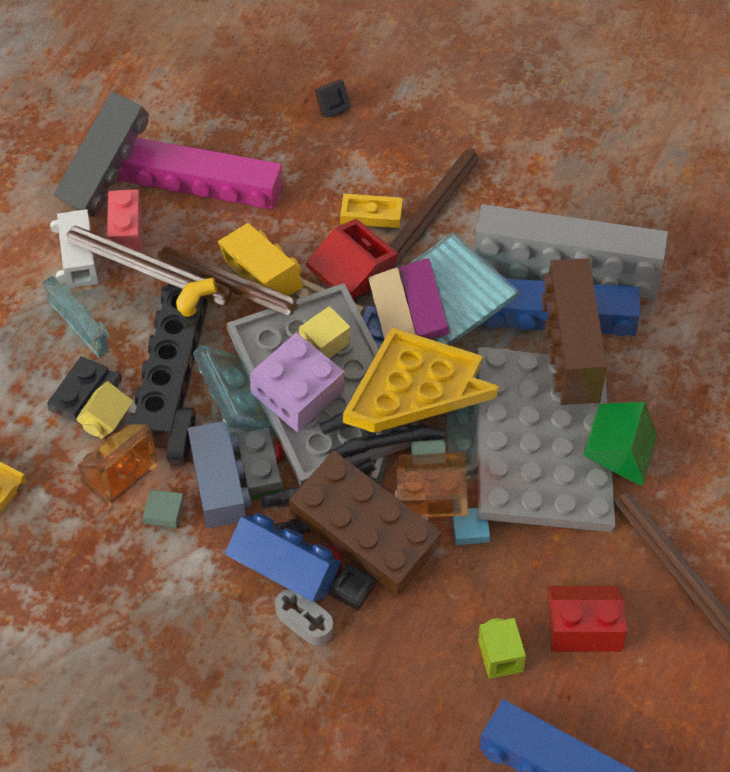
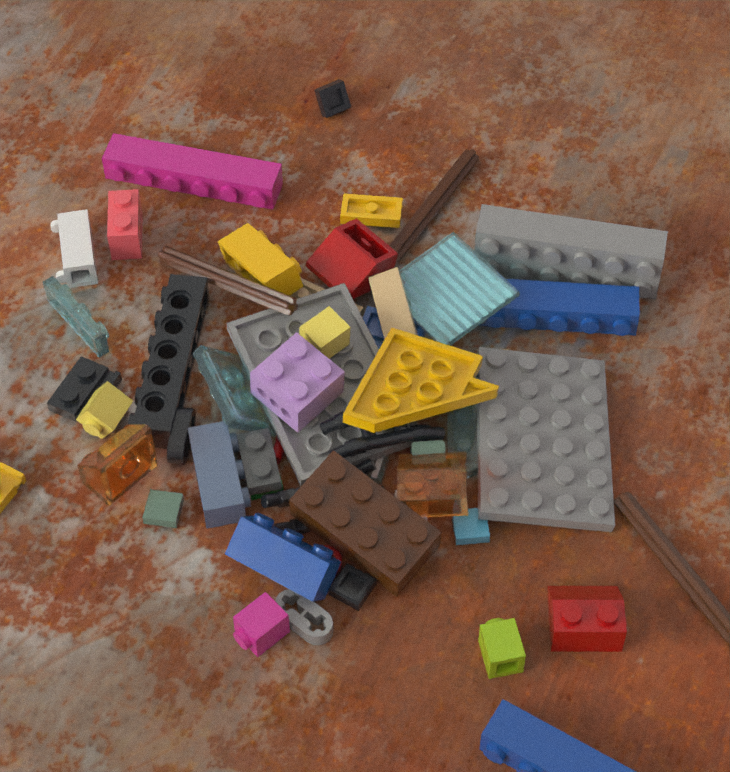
dark grey brick [53,91,150,217] -> none
axle [67,225,232,305] -> none
yellow arm [176,278,217,317] -> none
magenta tile [399,258,450,340] -> none
reddish brown brick [541,258,607,405] -> none
green slope [583,402,657,486] -> none
none -> dark pink brick [233,592,290,657]

